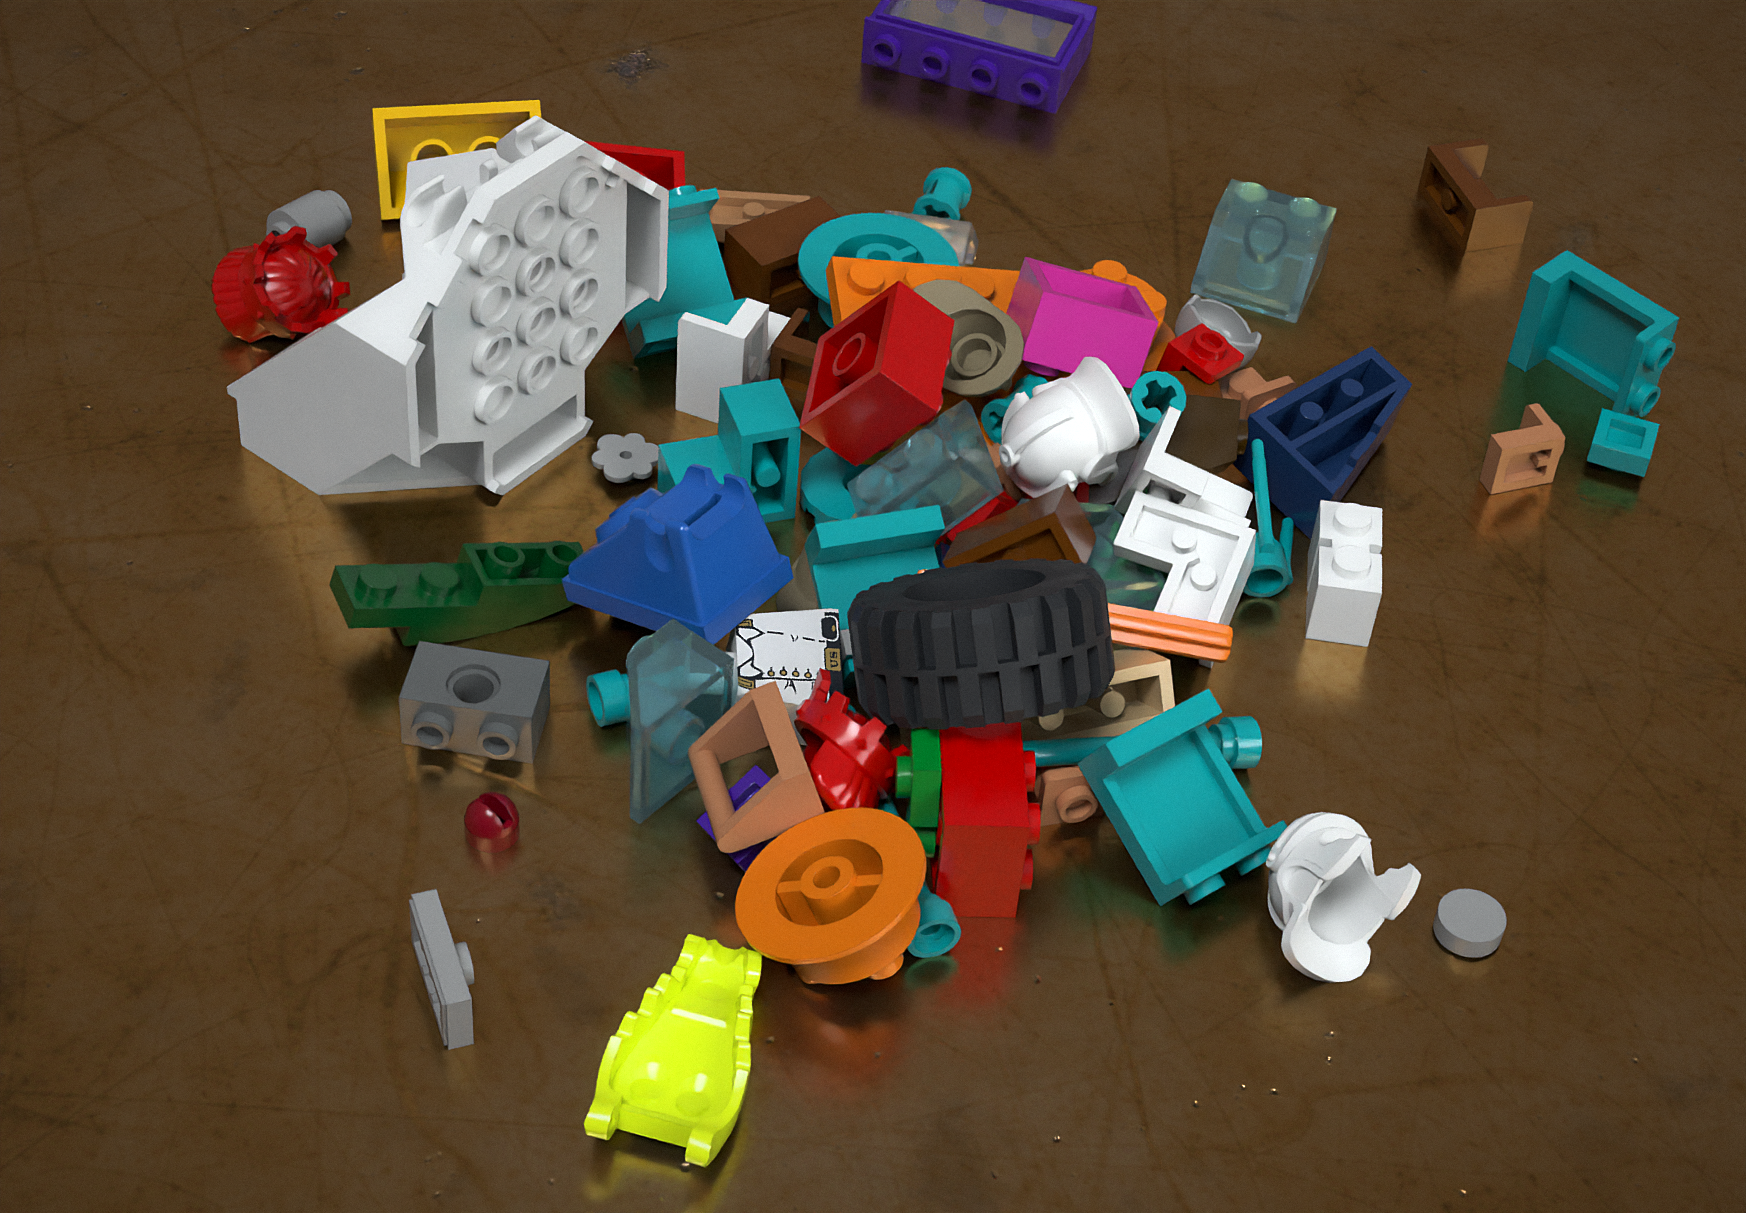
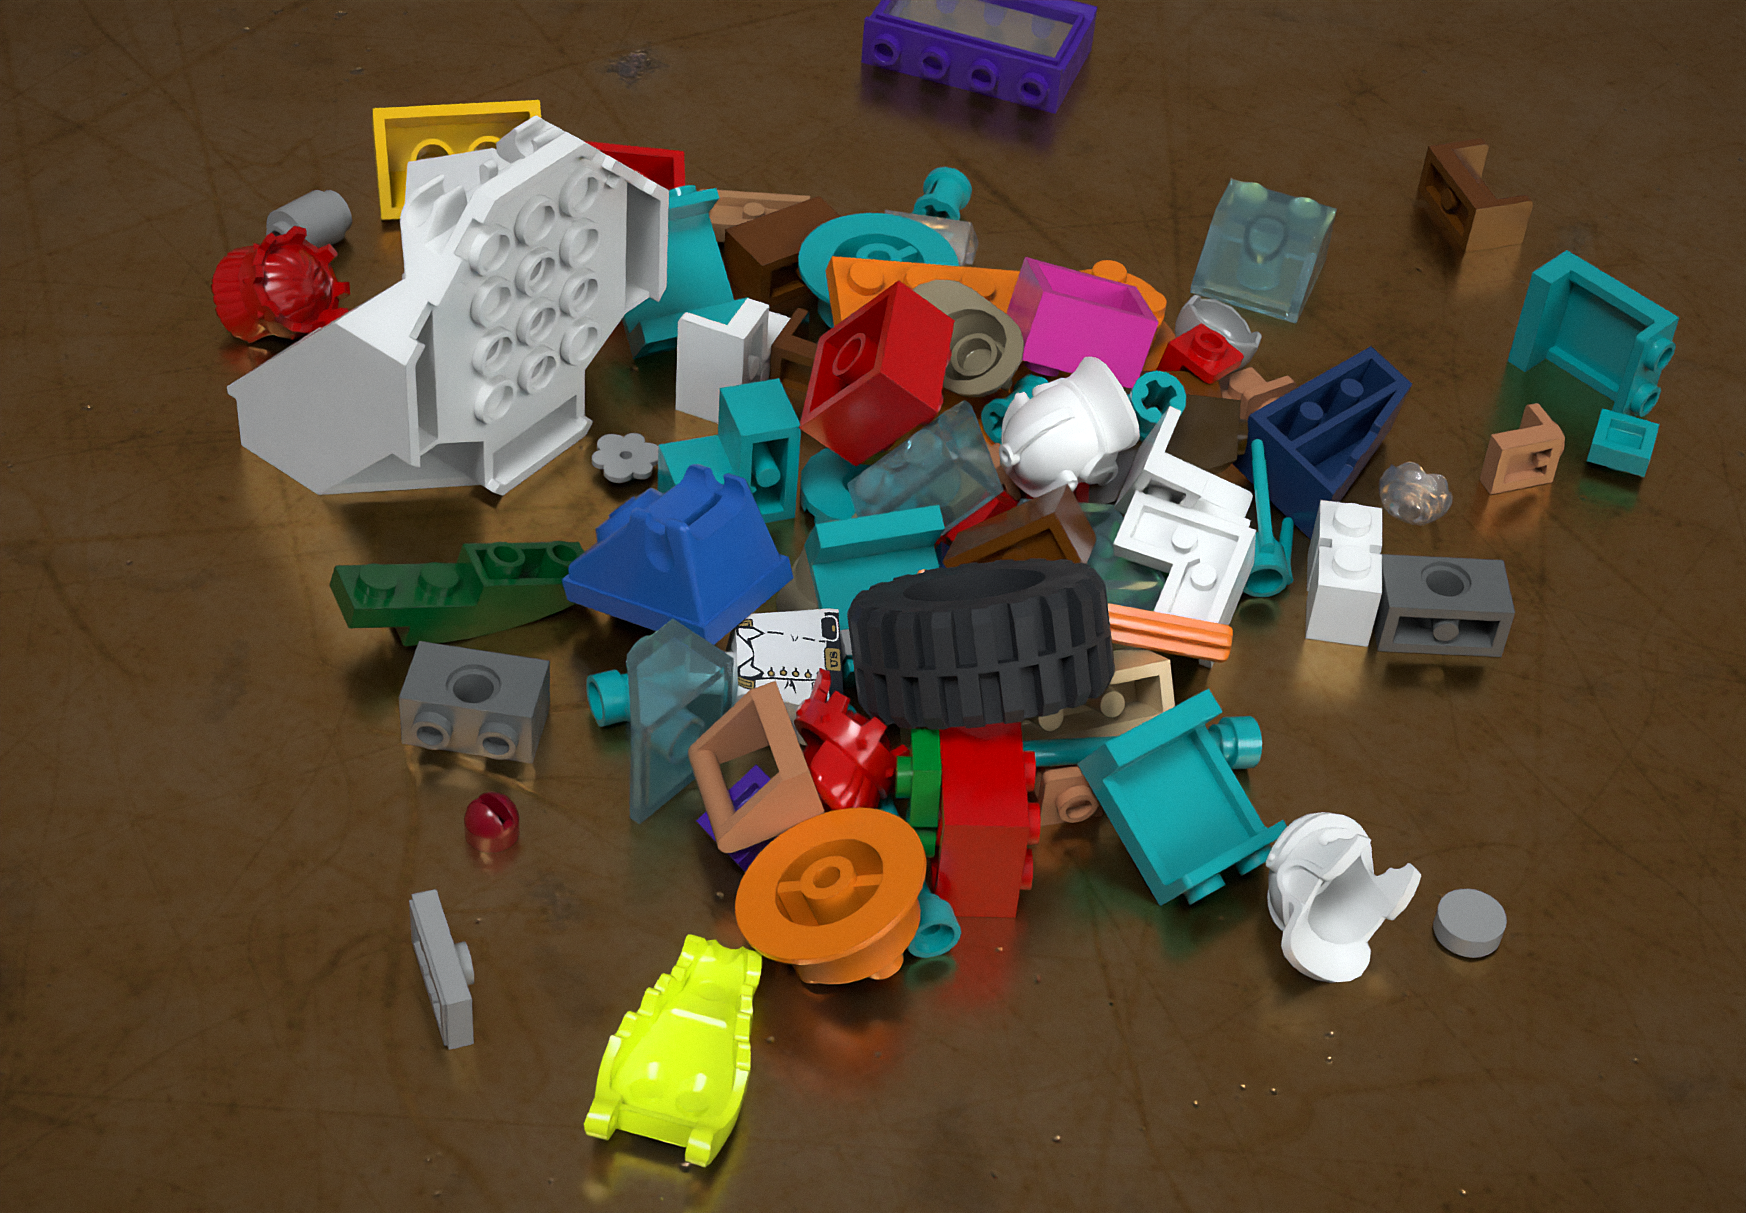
none -> dark grey brick [1373,554,1515,657]
none -> clear plate [1379,462,1453,525]

